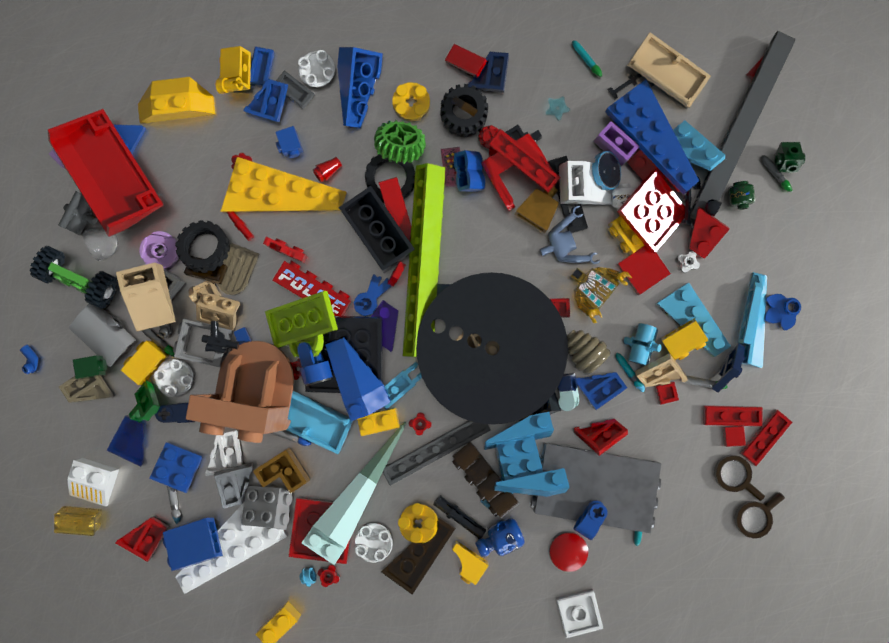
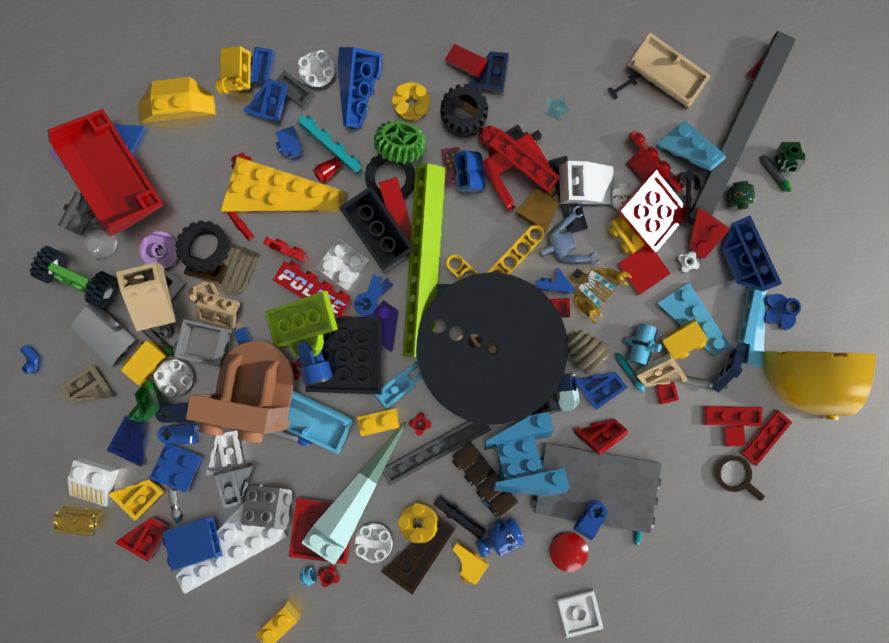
dark green brick [73,355,107,379] -> none
black piece [201,321,239,354] -> none
pearl gold brick [253,448,310,494] -> none
blue wedge [325,337,391,421] -> none
red tile [387,261,406,287] -> none
teal piece [572,40,602,77] -> none
black tile [592,151,621,190] -> none
medium lavender brick [593,121,640,166] -> none
blue wing [605,79,699,195] -> none
black hinge [705,199,722,216] -> none
dark brown piece [734,492,785,539] -> none
none -> yellow wing [109,479,164,521]
none -> blue piece [157,424,197,444]
none -> teal wing [297,114,362,174]
none -> white plate [316,238,370,291]
none -> yellow beam [446,225,544,280]
none -> blue slope [534,267,574,294]
none -> blue wedge [722,215,782,292]
none -> yellow brick [763,351,876,420]

